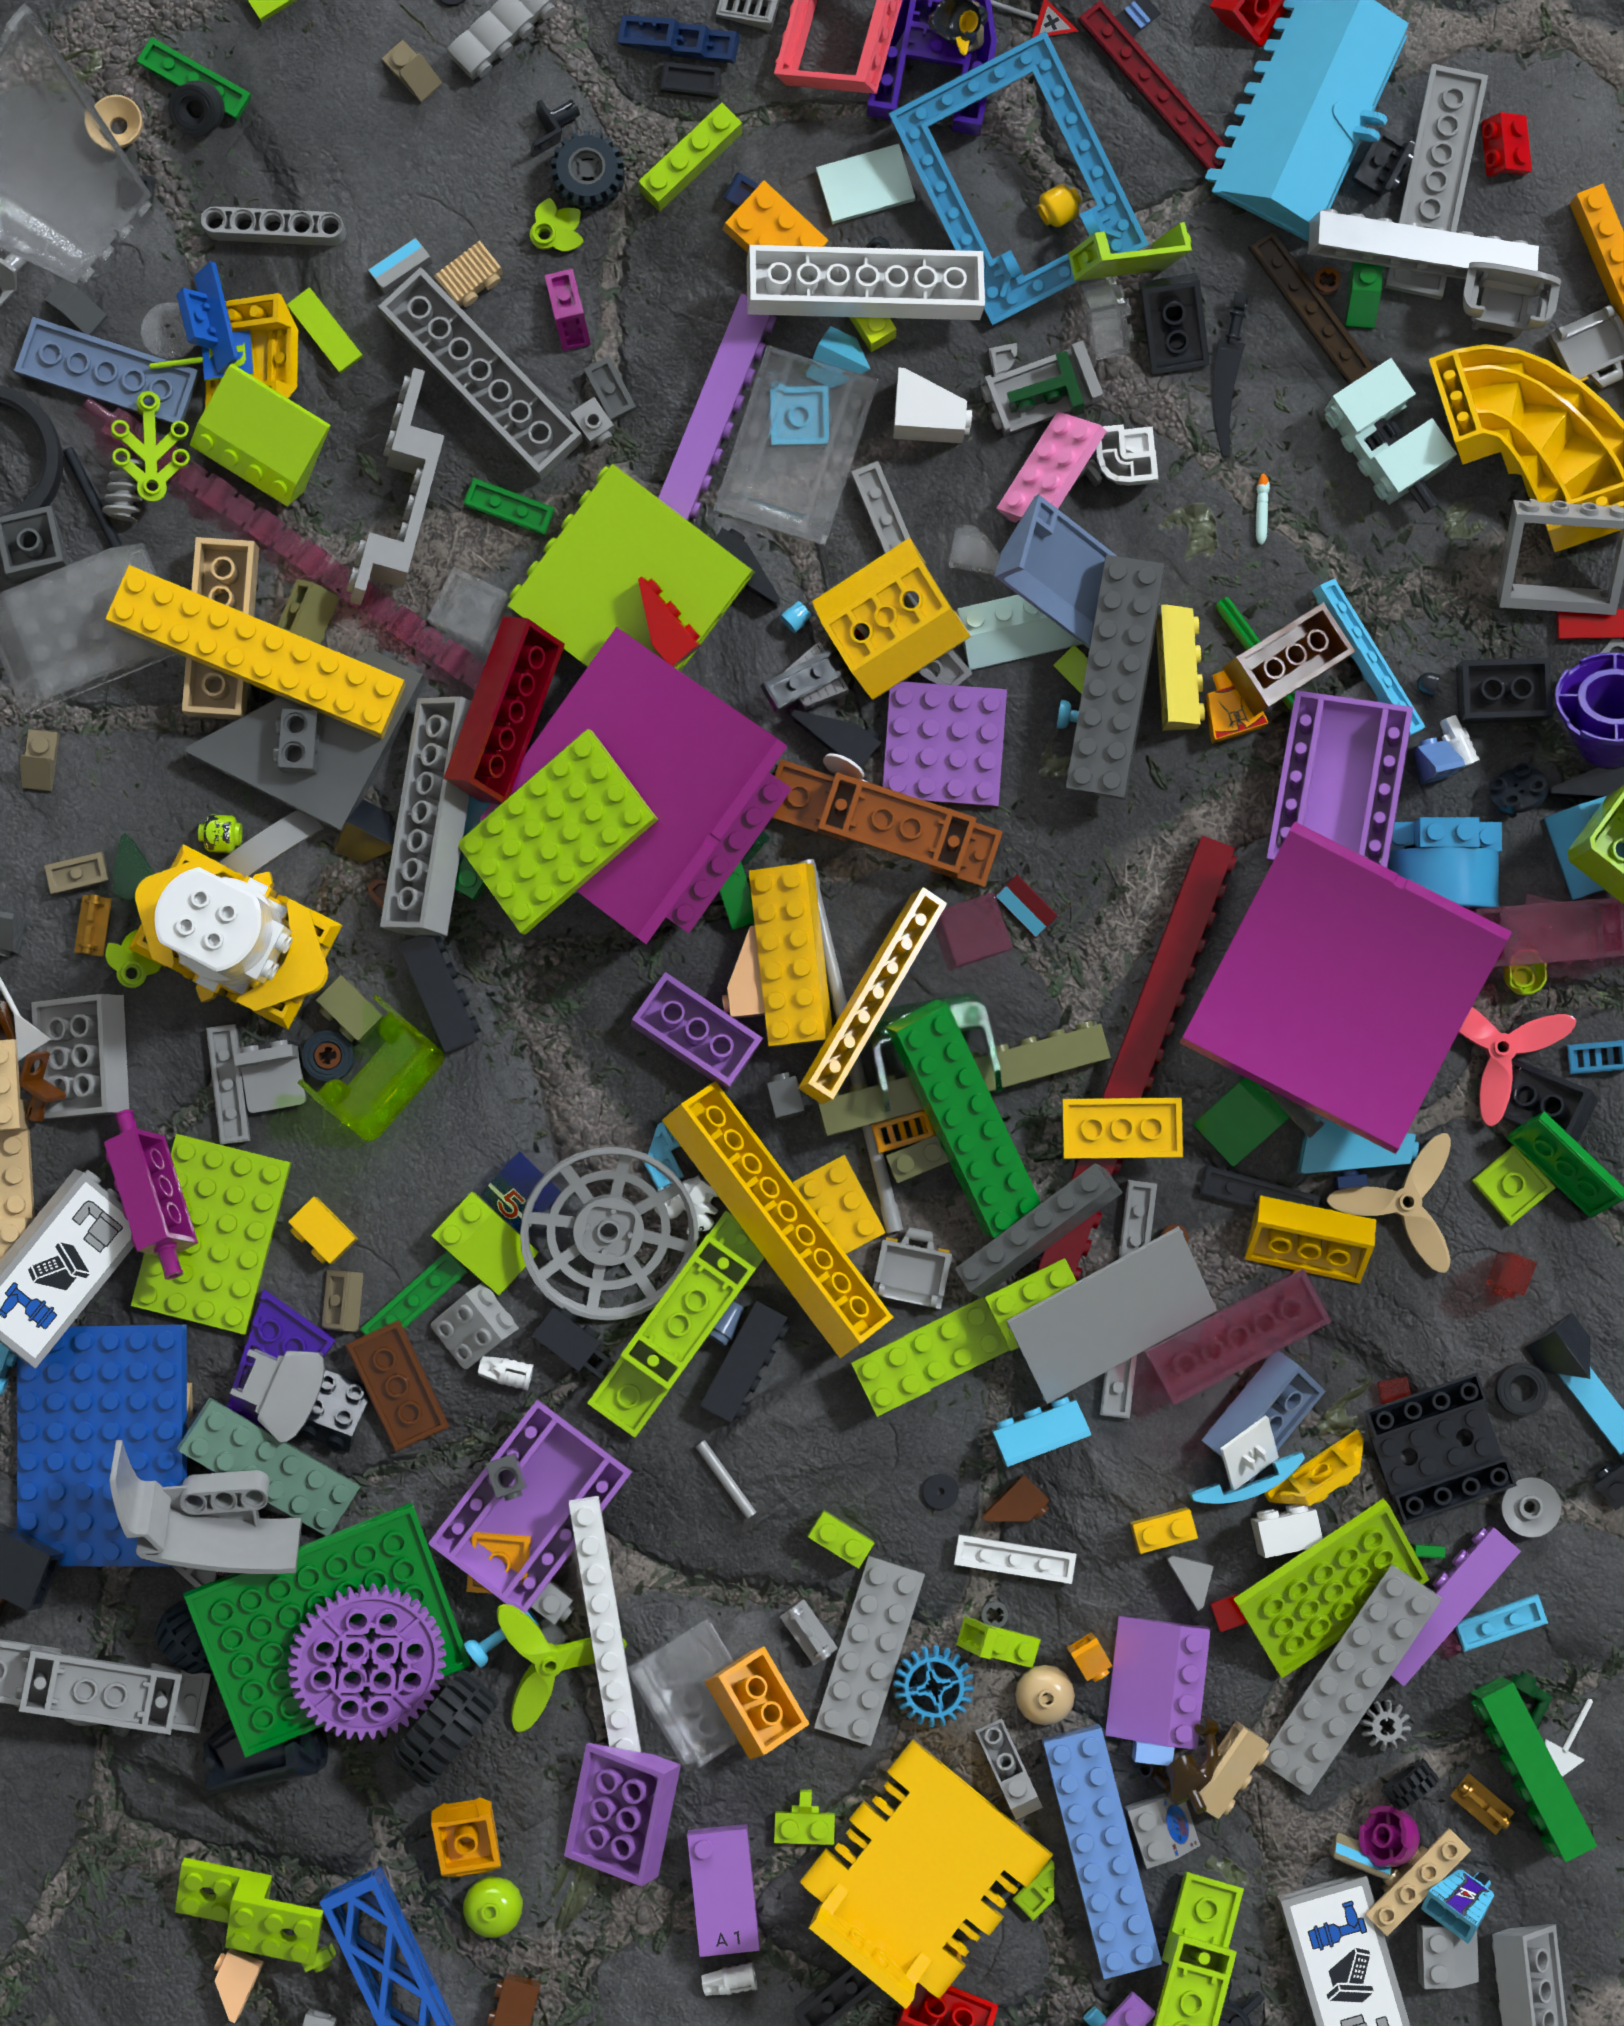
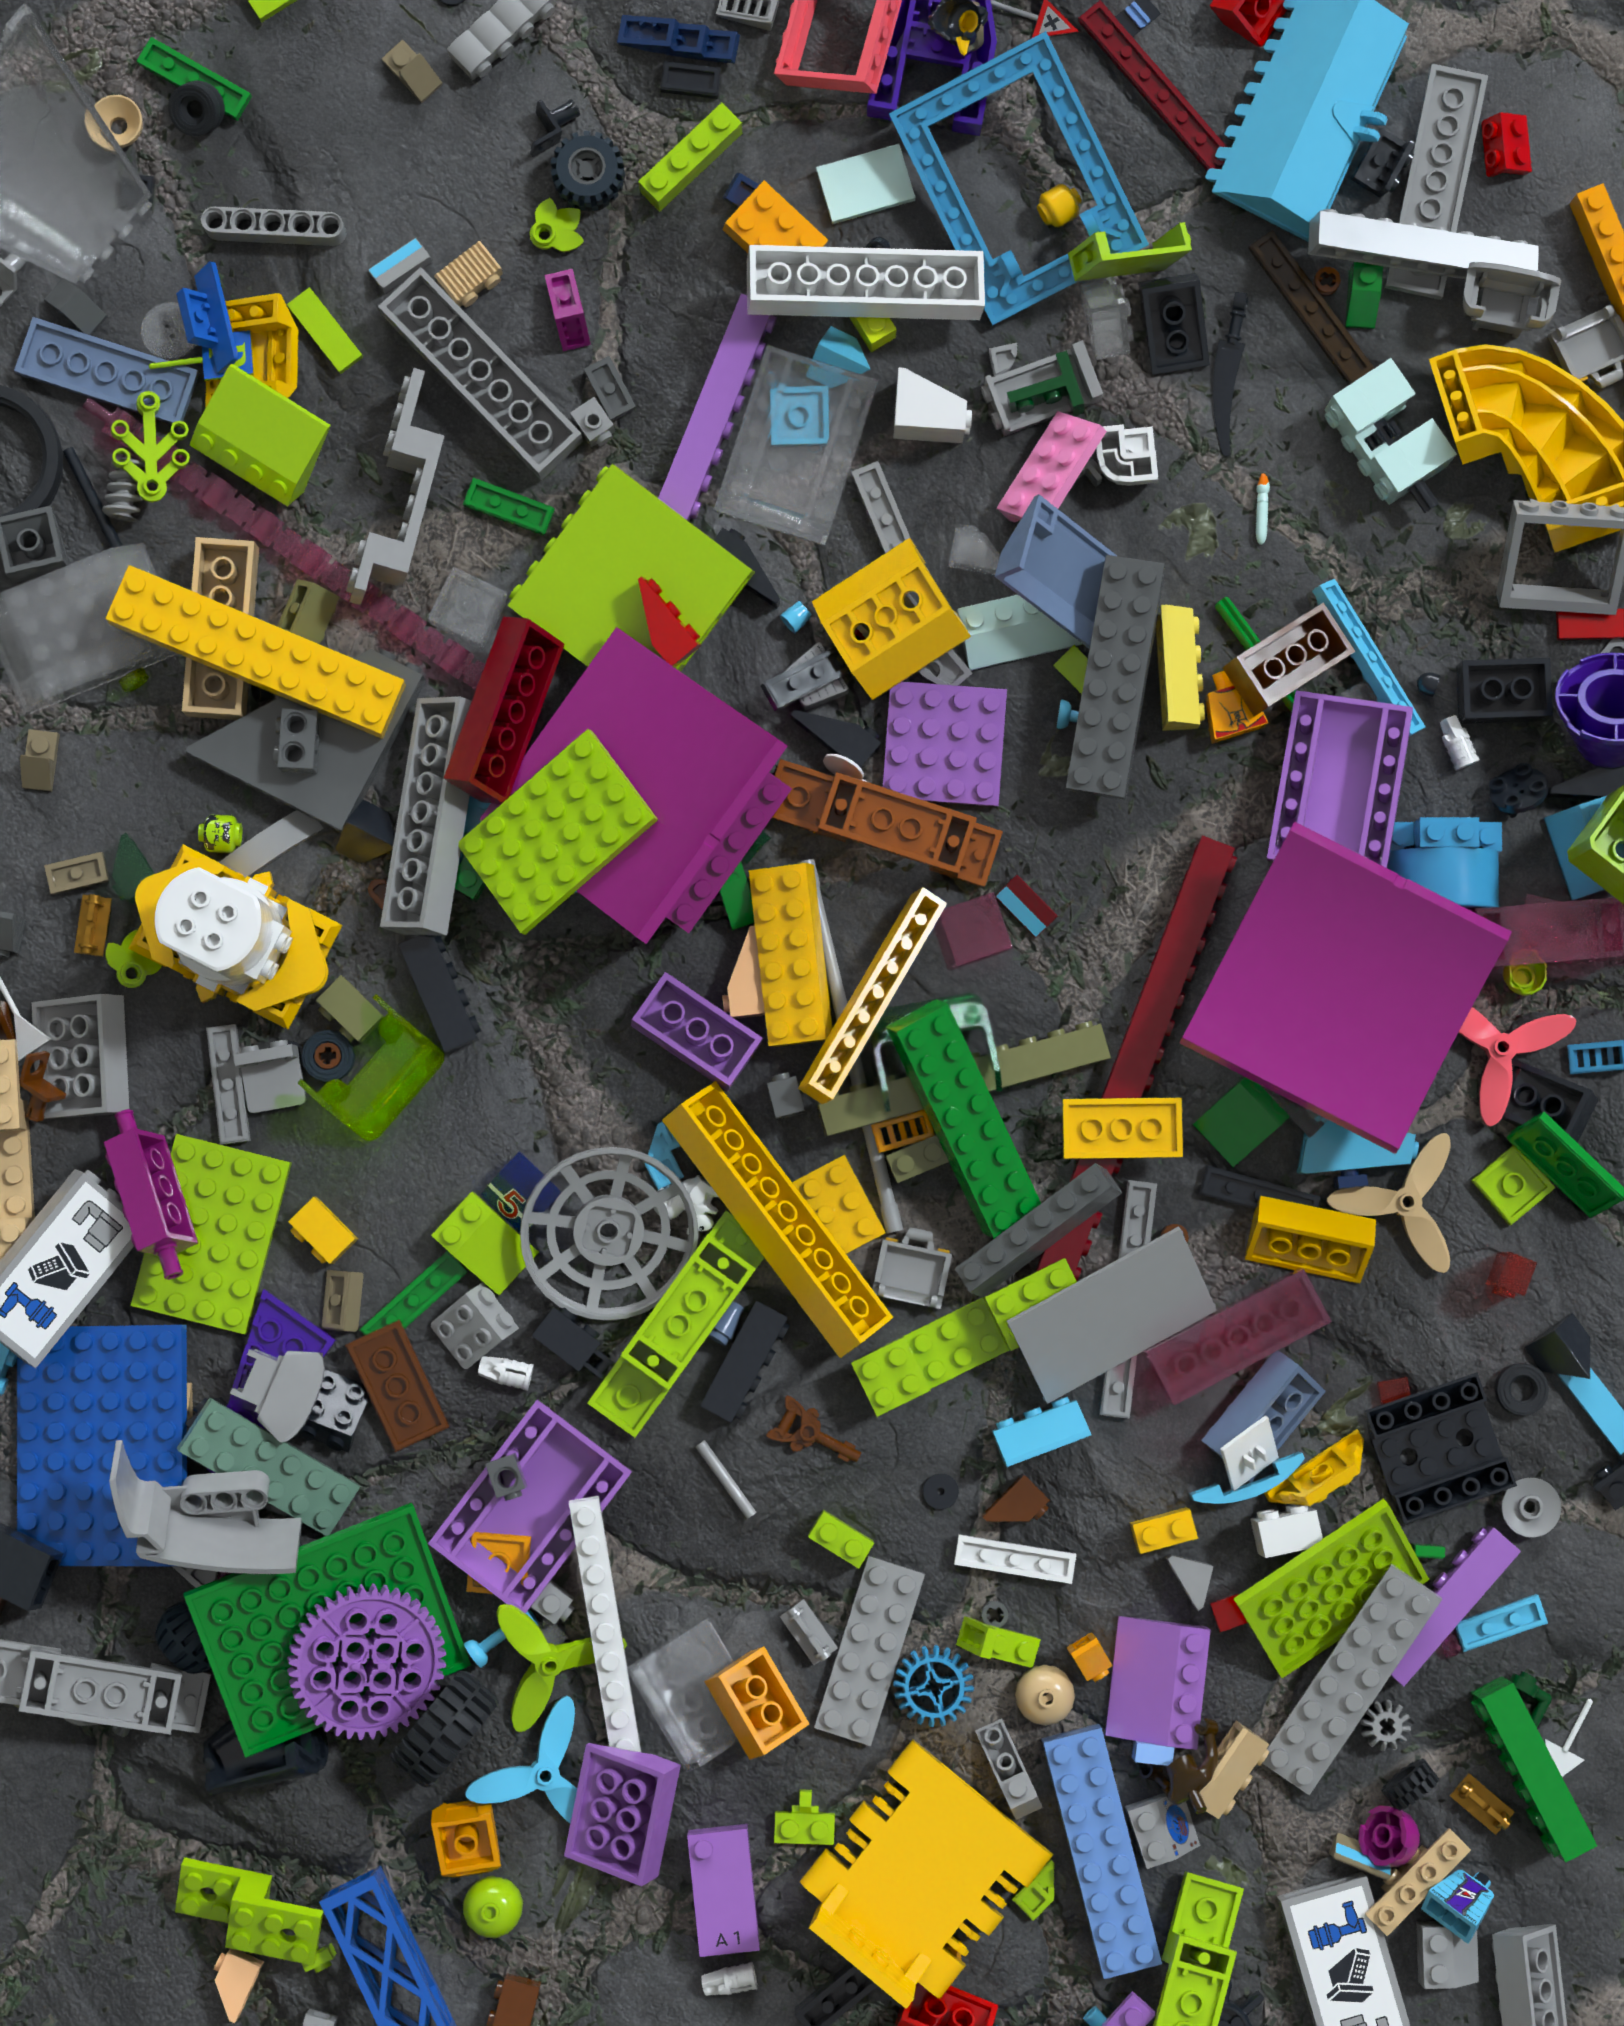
medium blue slope [1413,738,1465,785] -> none
none -> clear neon green tile [118,668,149,693]
none -> medium azure piece [465,1695,577,1823]
none -> reddish brown piece [766,1395,862,1463]

